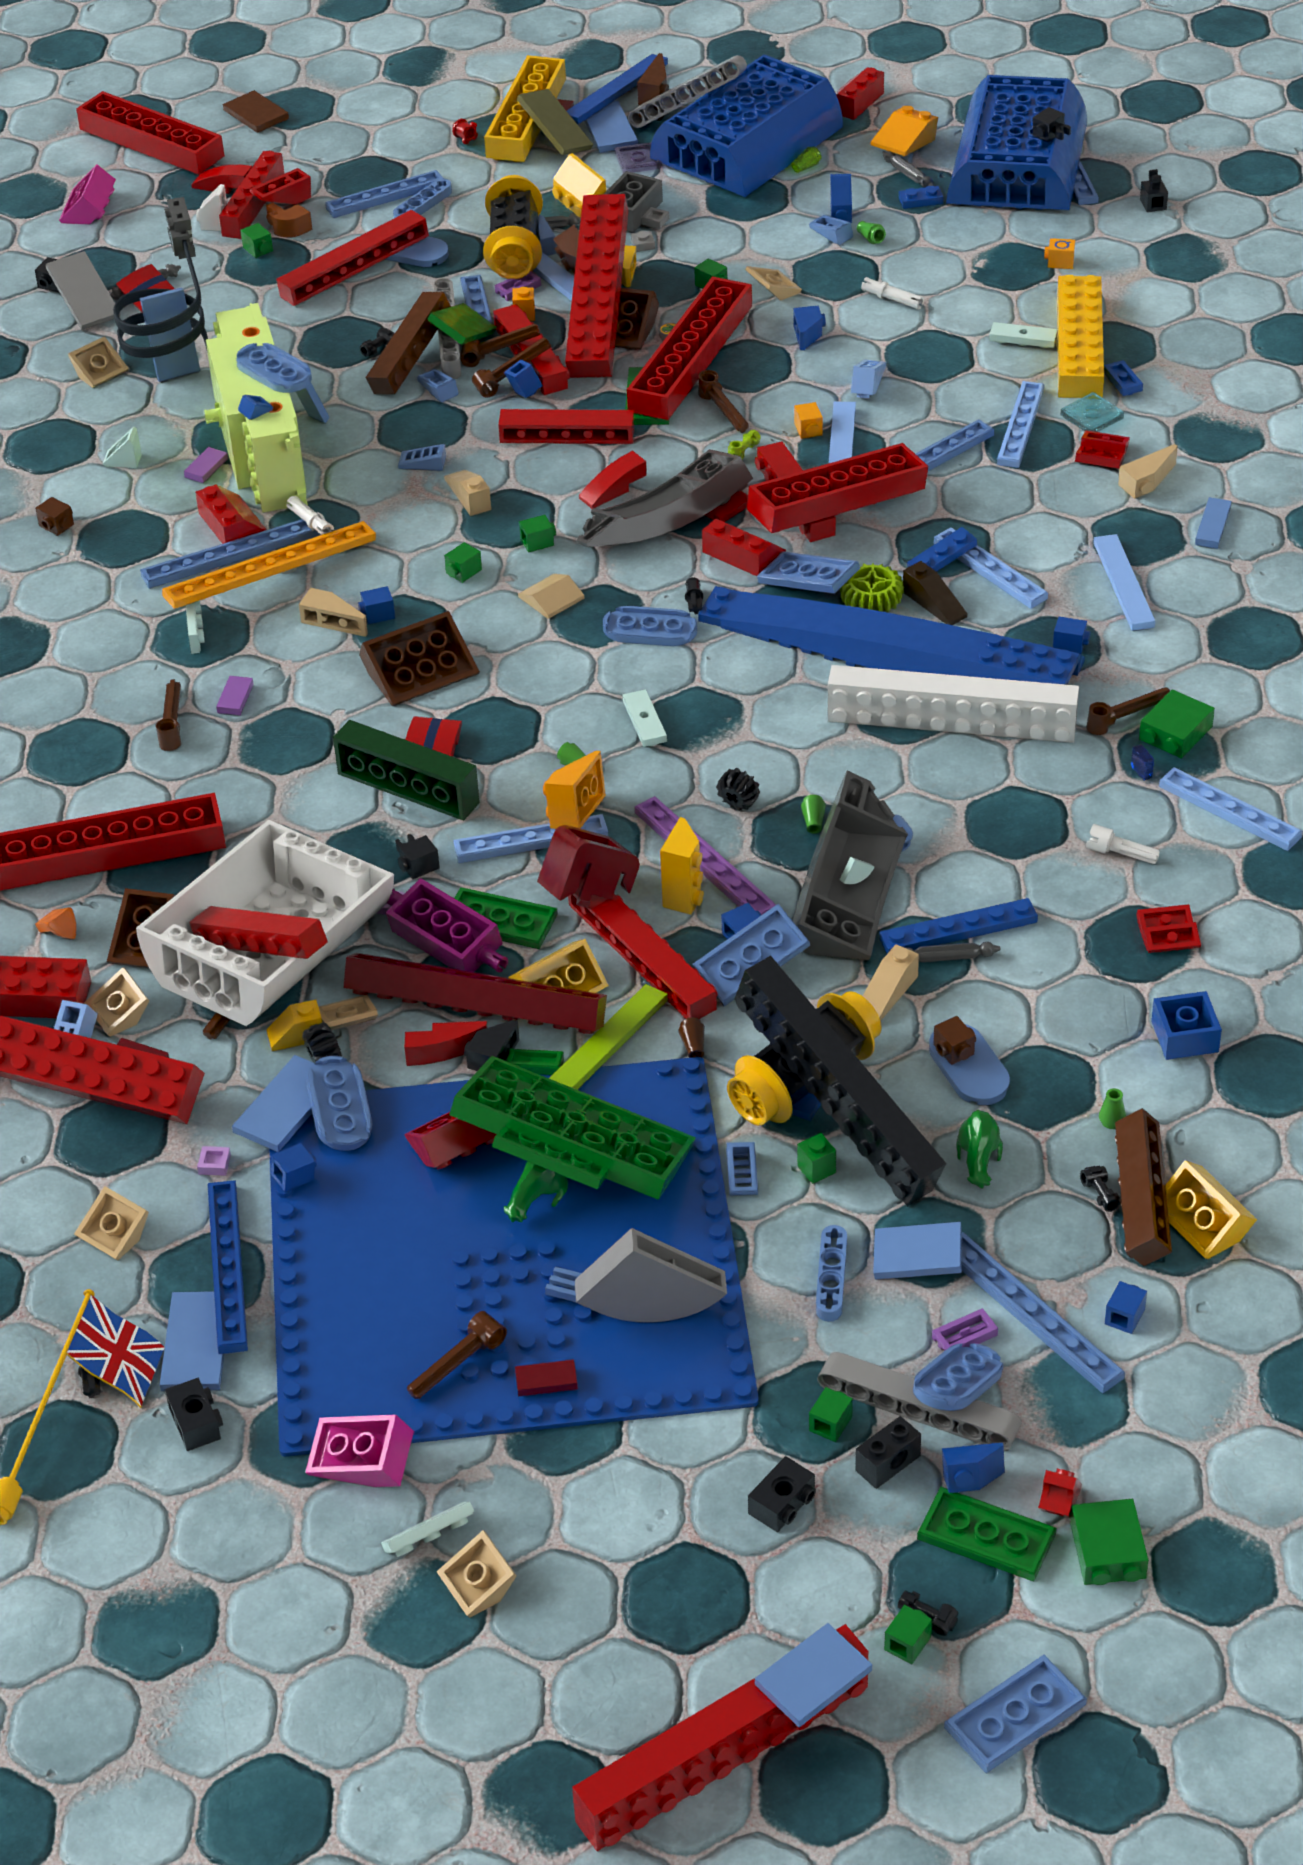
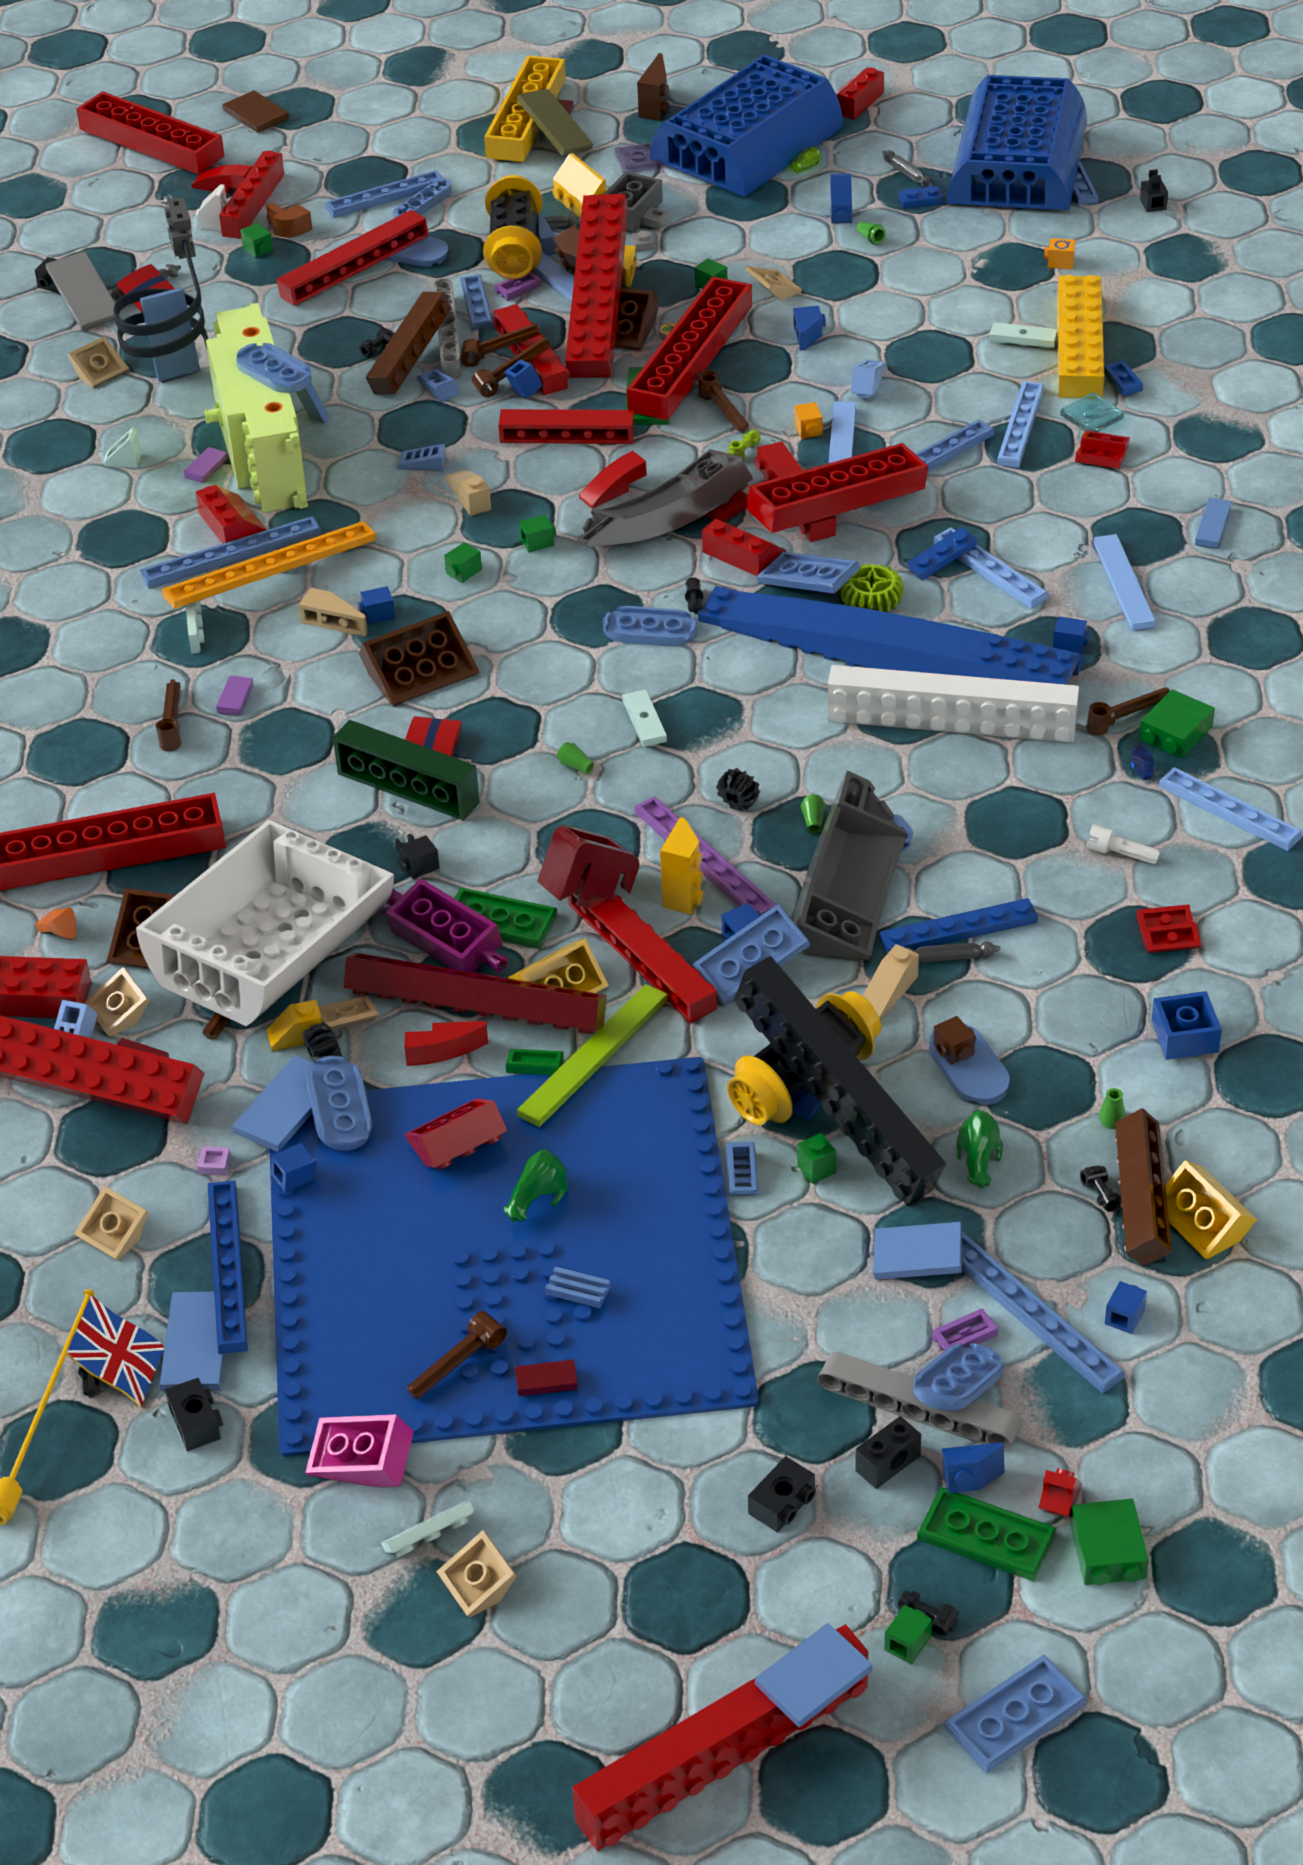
reddish brown brick [35,497,74,536] -> none
dark pink slope [59,164,116,224] -> none
red brick [189,906,328,959] -> none
blue slope [238,395,273,420] -> none
red slope [250,168,311,205] -> none
white pin [286,496,334,535] -> none
green tile [428,303,498,344] -> none
green slope [449,1056,696,1200] -> none
red brick [452,118,478,145] -> none
light blue tile [453,814,608,863] -> none
black slope [464,1020,520,1071] -> none
light orange brick [512,287,535,321] -> none
tan slope [518,573,584,619] -> none
light orange slope [543,751,606,829] -> none
blue tile [567,54,668,125] -> none
light grey brick [575,1228,727,1322] -> none
medium blue tile [585,100,638,153] -> none
light grey beam [628,55,747,128] -> none
reddish brown cone [678,1018,705,1058] -> none
medium blue slope [809,215,853,245] -> none
green brick [809,1387,853,1442] -> none
medium blue beam [816,1225,847,1322] -> none
light aqua tile [840,857,874,884] -> none
white pin [861,277,924,310] -> none
light orange slope [870,106,938,156] -> none
dark brown slope [903,561,968,625] -> none
black brick [1033,107,1071,142] -> none
tan slope [1118,444,1178,499] -> none

